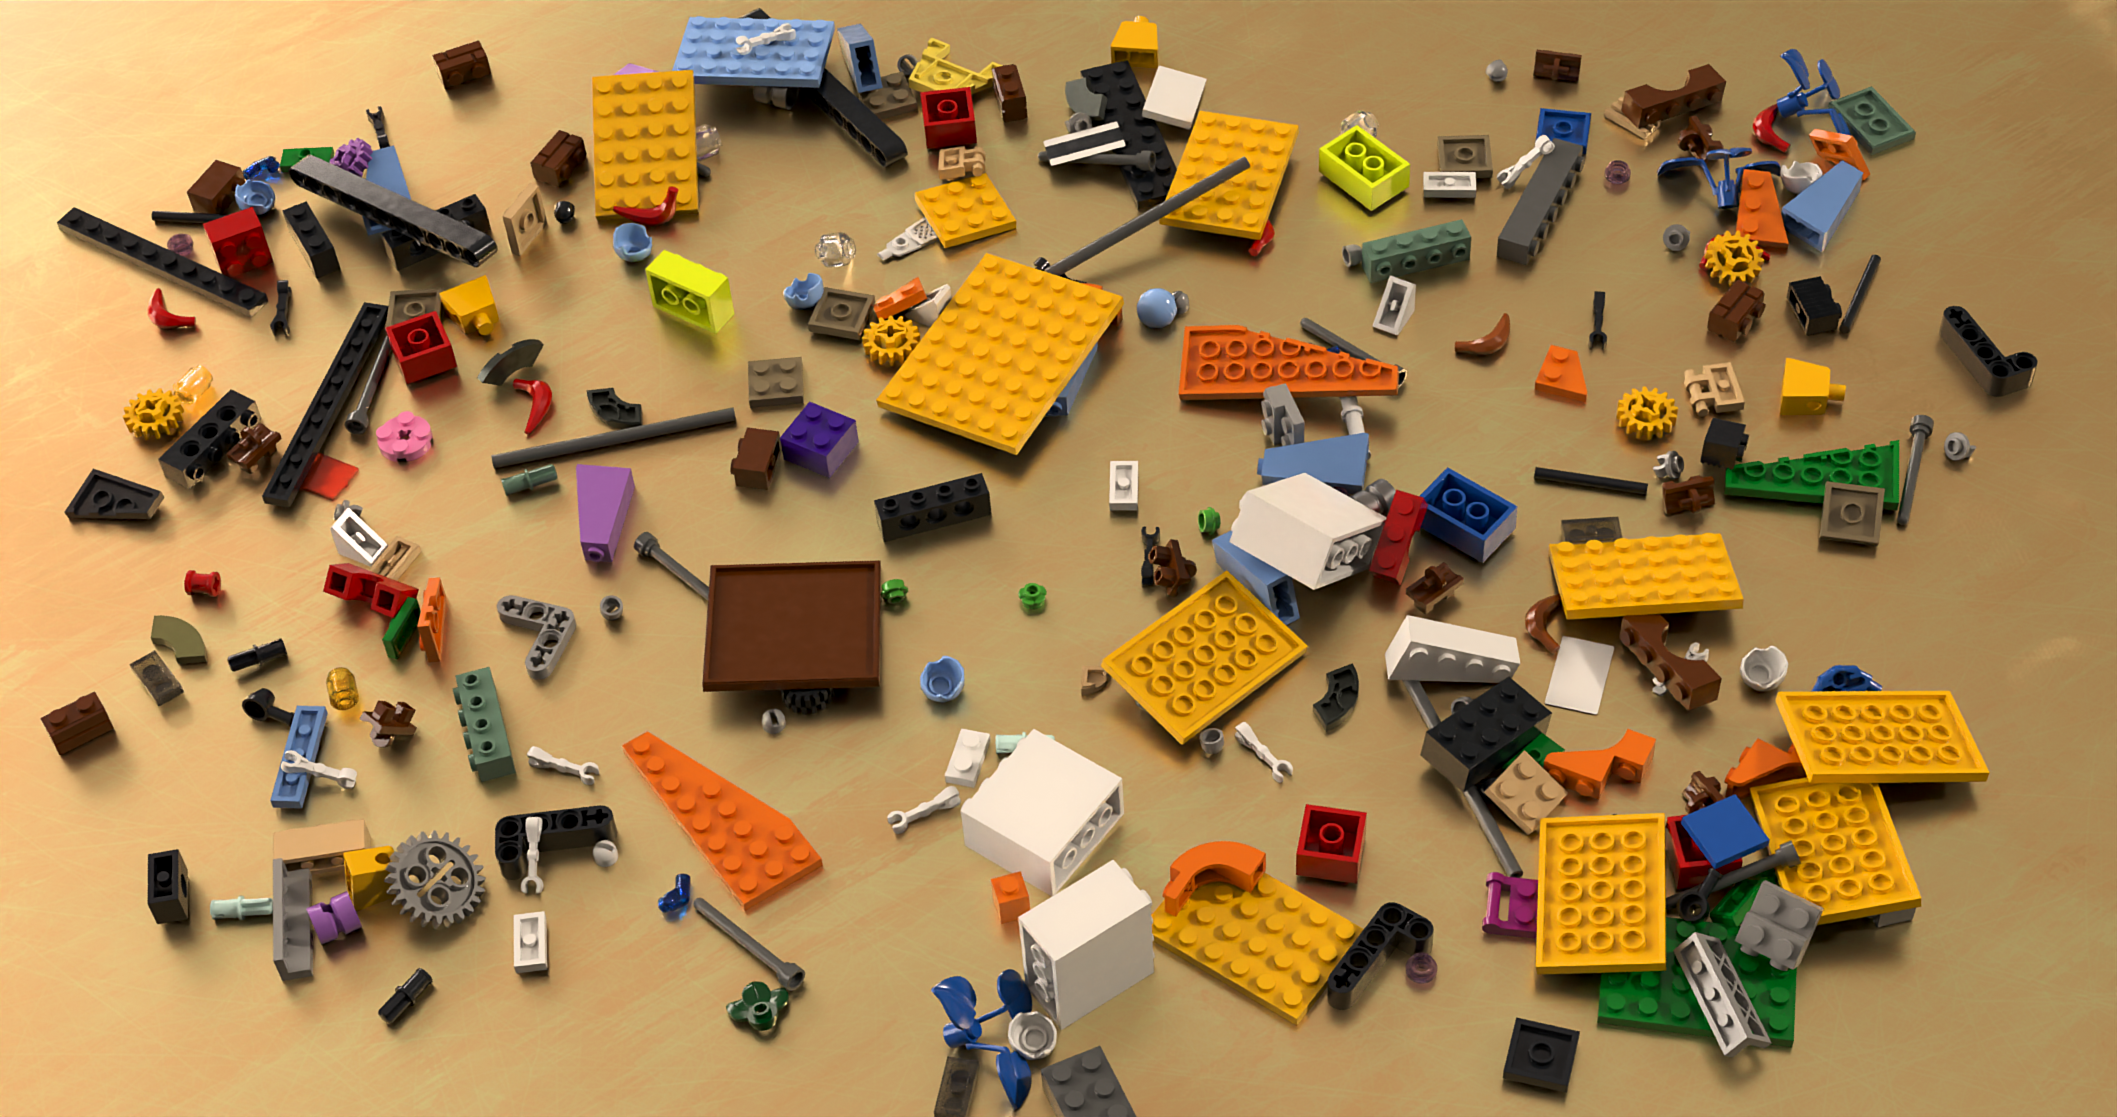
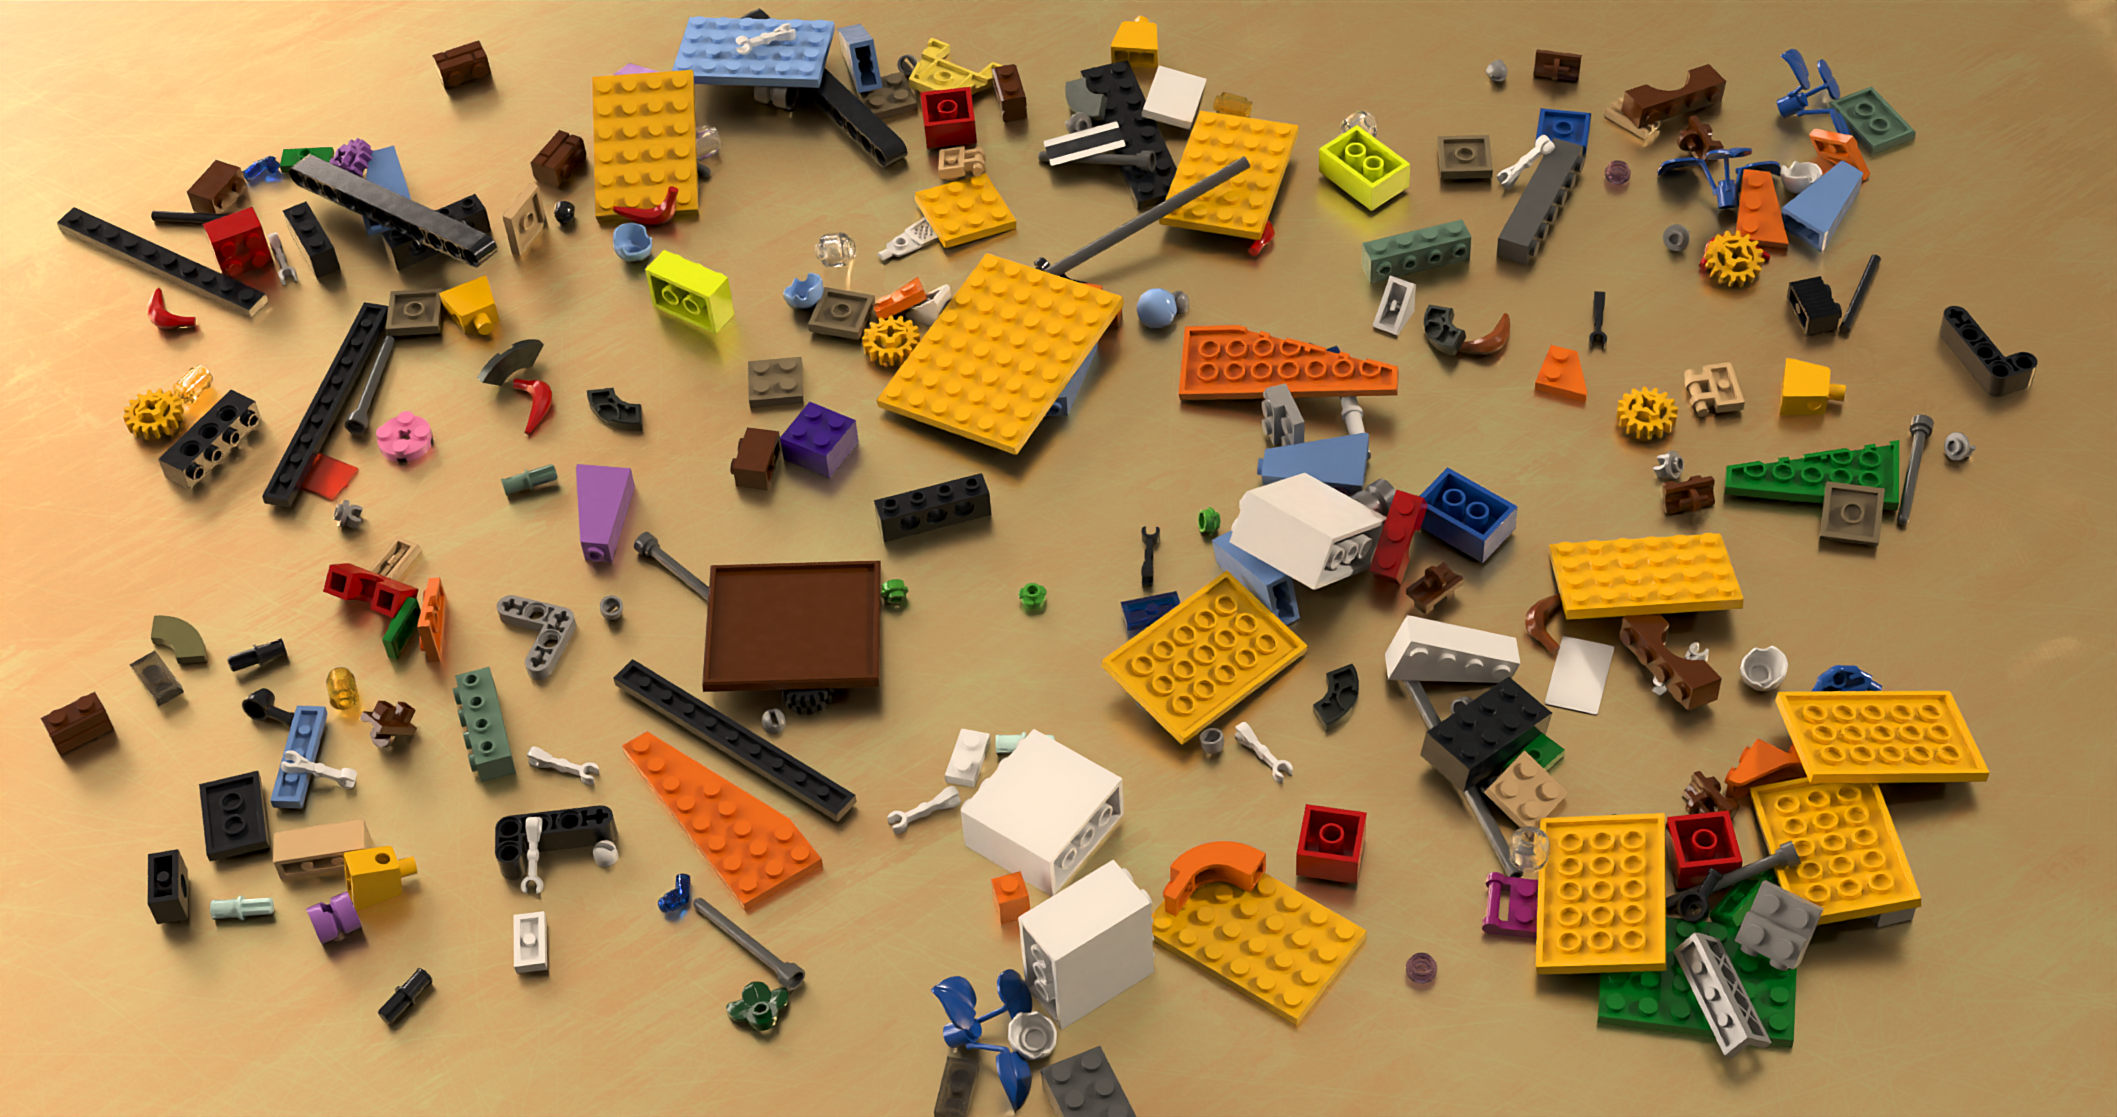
black wing [64,468,165,519] -> none
plate [167,234,193,257] -> none
red bush [184,570,221,597] -> none
reddish brown hips [226,423,282,474] -> none
light blue hair [235,179,275,216] -> none
black piece [270,280,292,336] -> none
light grey fence [273,858,313,981] -> none
white slope [330,508,389,567] -> none
black piece [366,106,390,149] -> none
light grey gear [384,830,486,929] -> none
red brick [385,311,457,384] -> none
dark grey piece [491,407,736,469] -> none
light blue hair [920,656,964,703] -> none
tan tile [1081,666,1111,695] -> none
white plate [1109,461,1138,511] -> none
reddish brown hips [1148,539,1197,597] -> none
dark grey piece [1300,318,1407,388] -> none
black beam [1327,902,1434,1010] -> none
light grey hinge [1342,244,1362,267] -> none
white plate [1423,172,1476,198] -> none
black plate [1503,1017,1580,1093] -> none
black bar [1534,467,1648,495] -> none
orange arch [1543,729,1656,800] -> none
clear smoke plate [1561,517,1623,545] -> none
blue tile [1681,794,1770,869] -> none
black brick [1700,418,1749,470] -> none
reddish brown brick [1707,280,1766,342] -> none
red piece [1753,104,1791,153] -> none
none -> black plate [199,771,269,862]
none -> white piece [267,232,298,285]
none -> black plate [613,659,857,822]
none -> clear blue plate [1121,591,1180,631]
none -> clear yellow brick [1213,92,1252,118]
none -> pearl dark grey tile [1424,305,1466,356]
none -> clear head [1509,826,1550,872]

